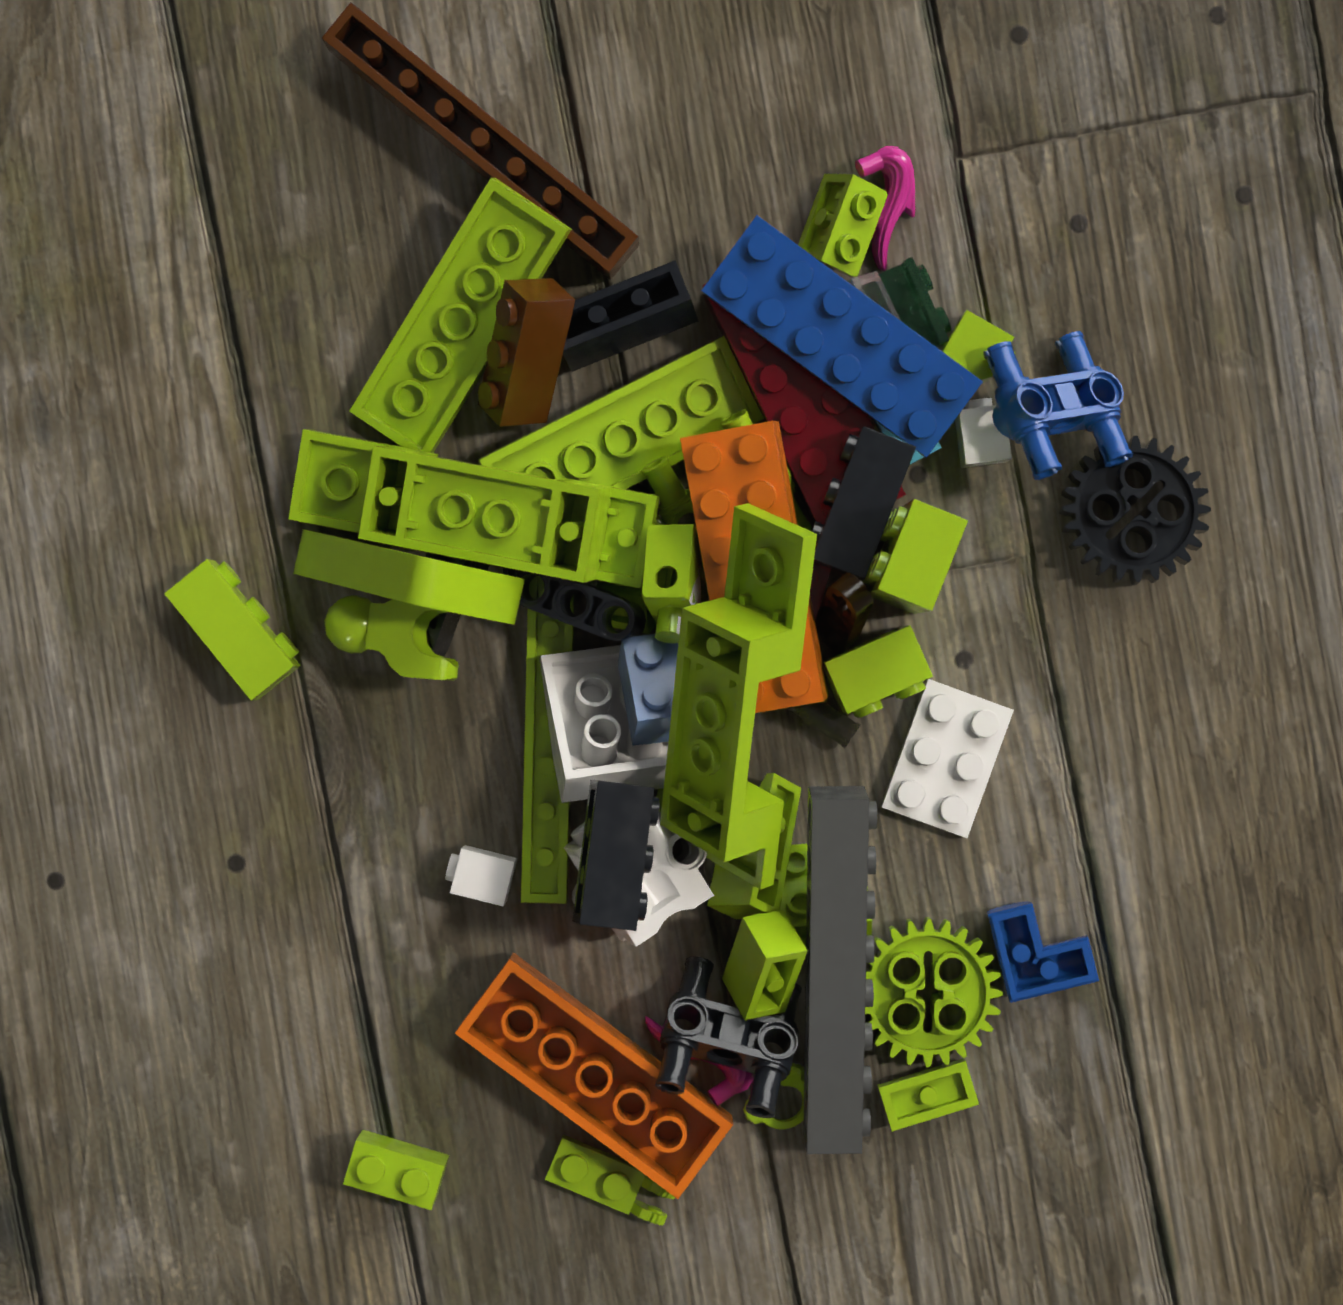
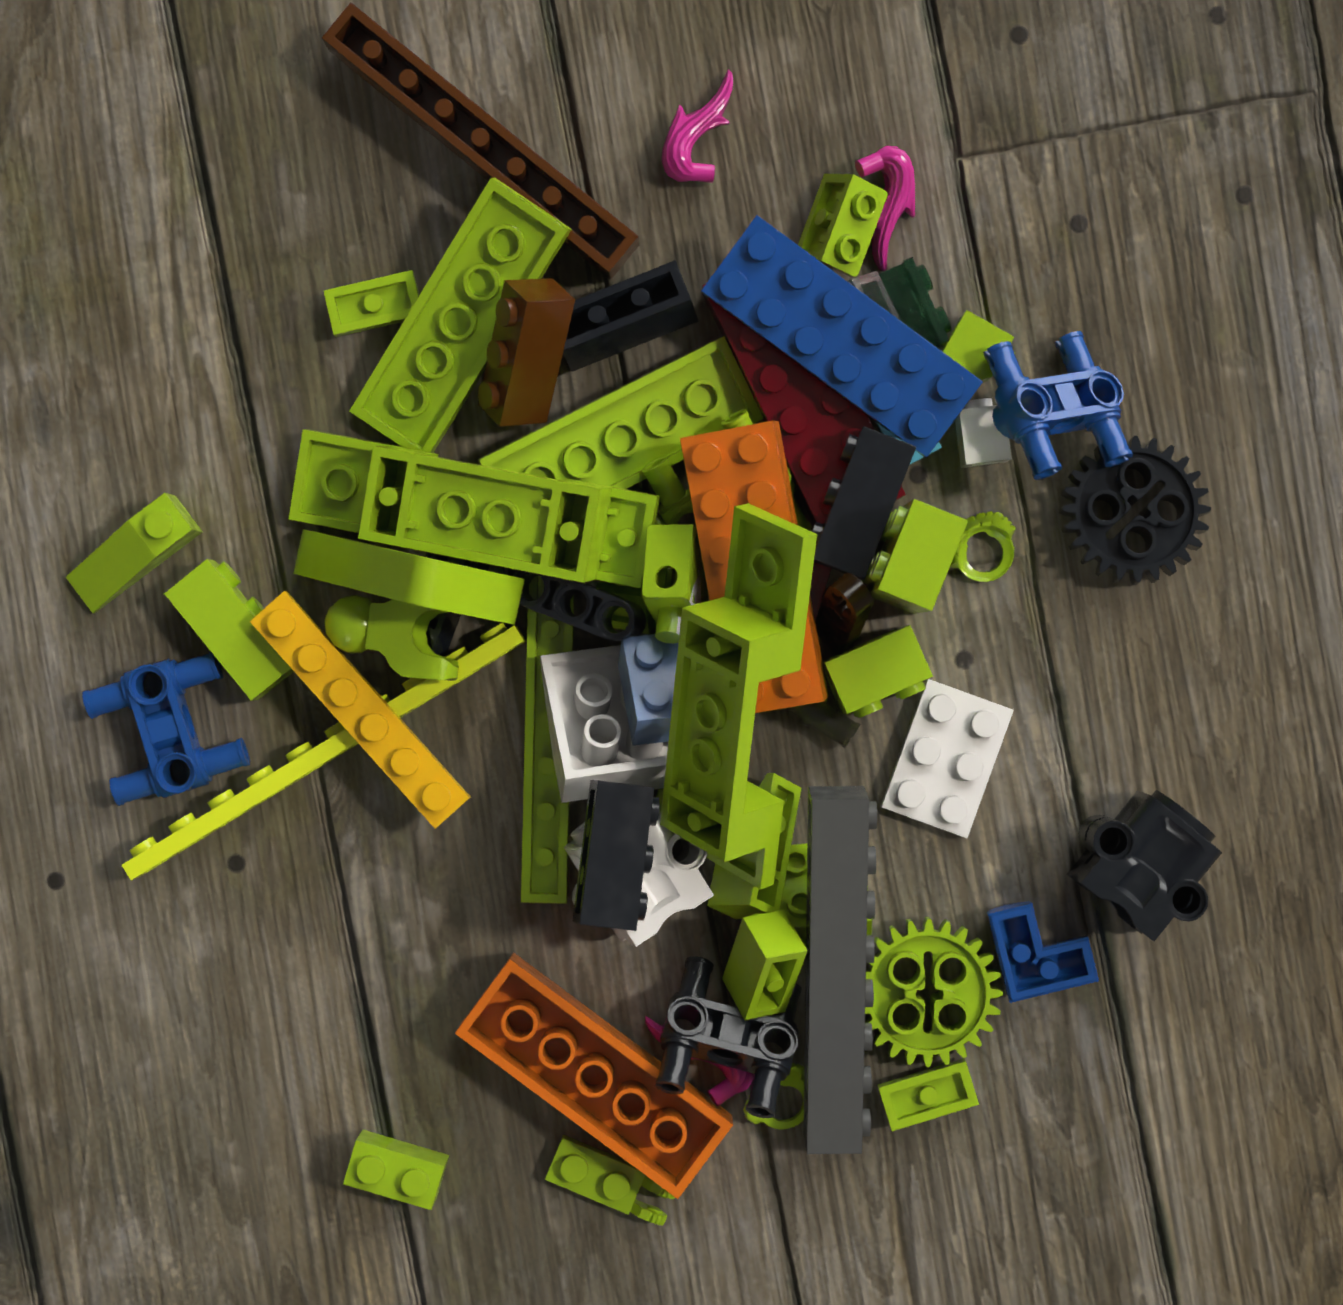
white brick [445,845,518,906] -> none
none -> lime slope [66,493,203,614]
none -> blue piece [82,652,250,806]
none -> neon yellow plate [122,623,526,880]
none -> yellow plate [250,591,471,829]
none -> lime plate [323,270,419,337]
none -> dark pink piece [662,69,733,183]
none -> lime piece [950,511,1016,582]
none -> black piece [1066,790,1222,941]

